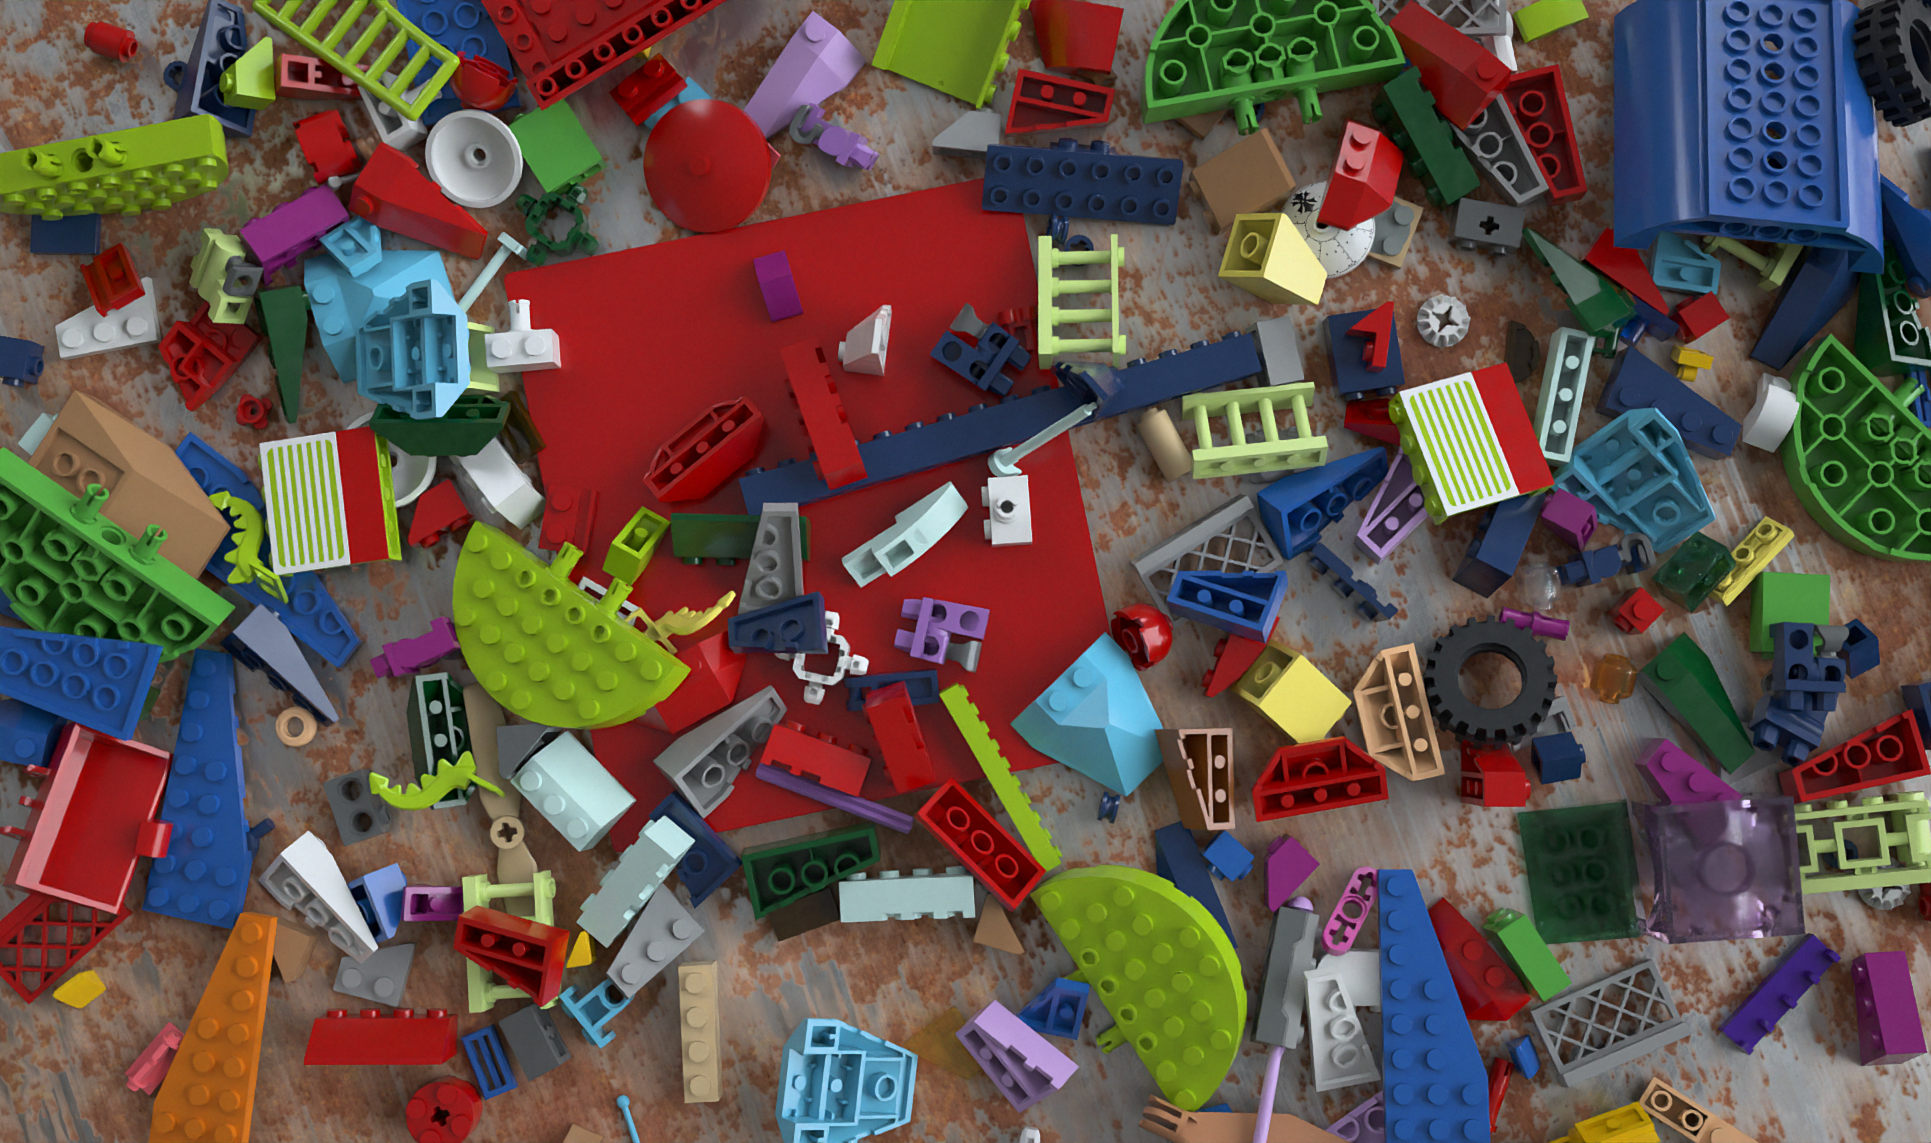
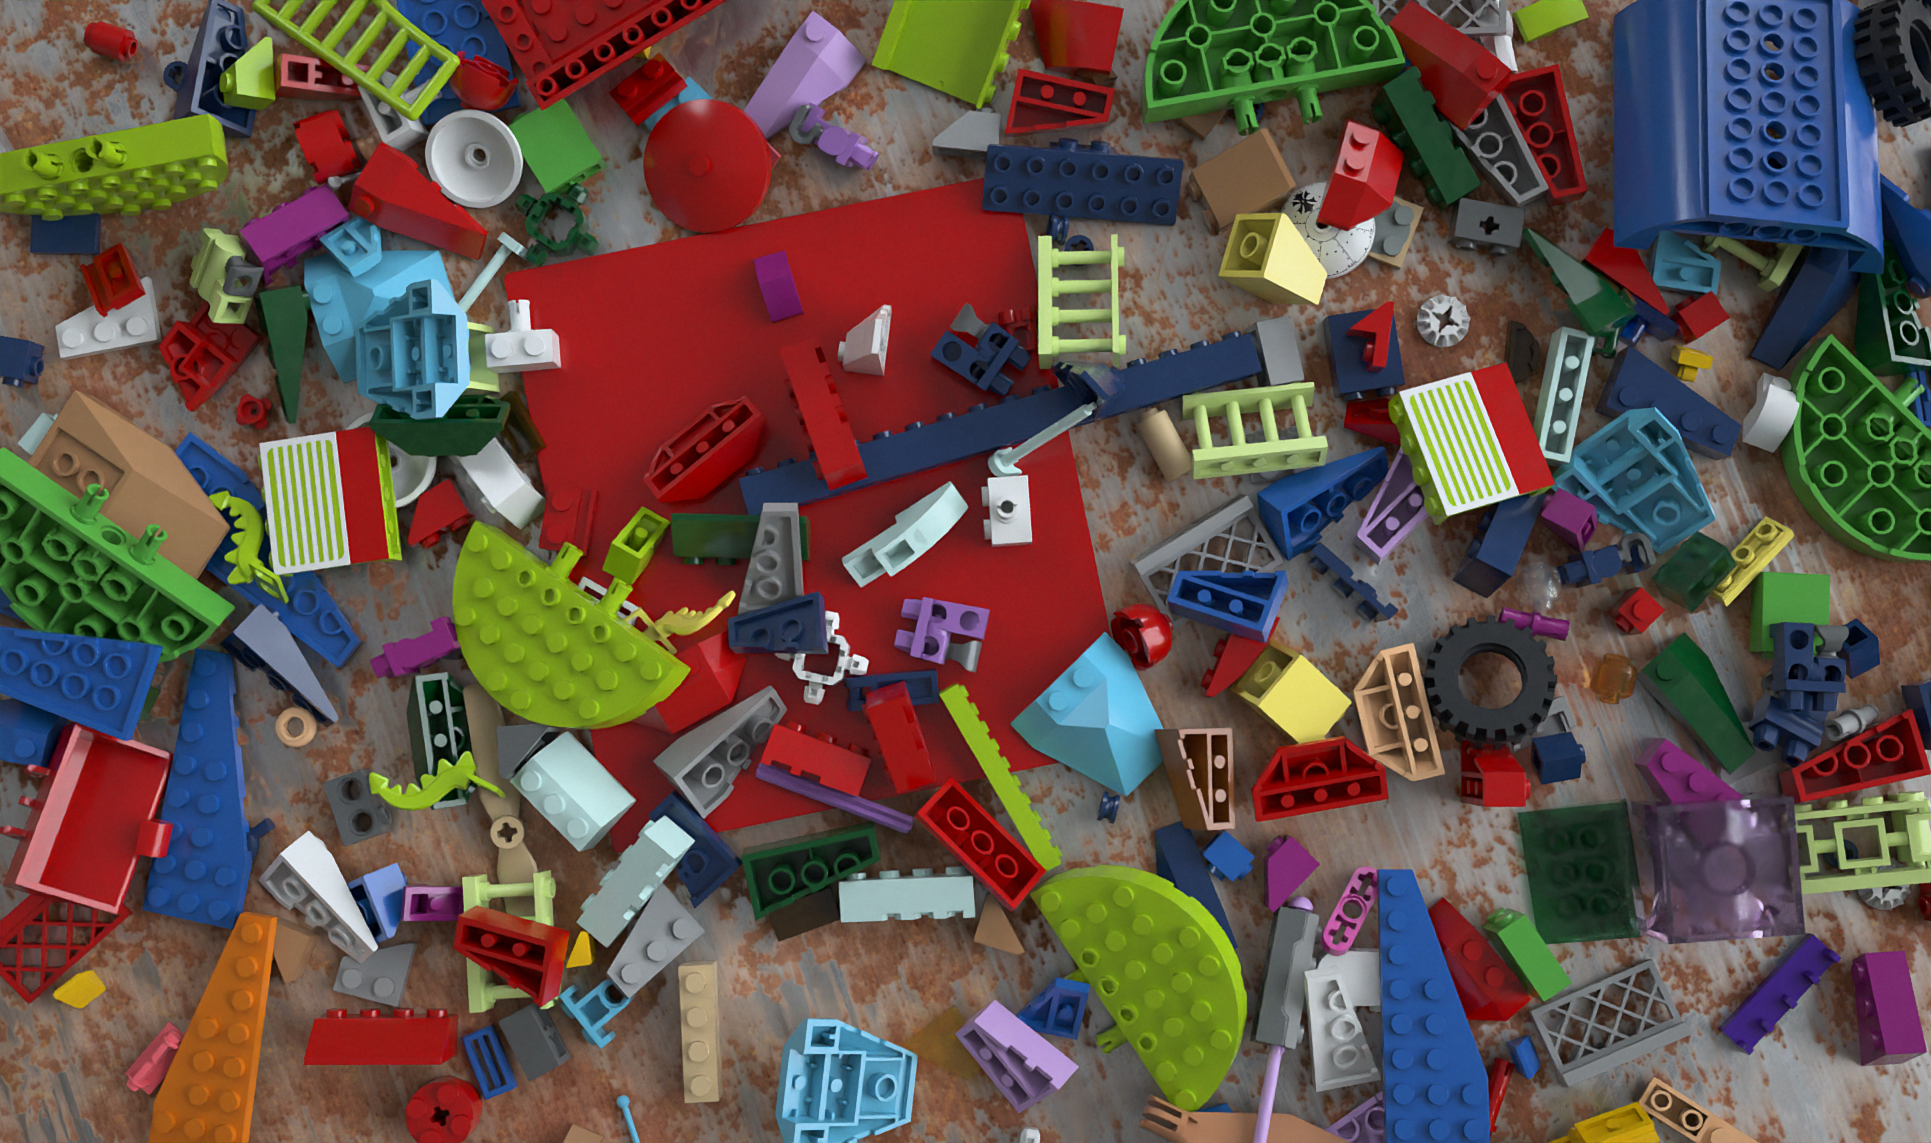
none -> light grey pin [1824,704,1880,741]

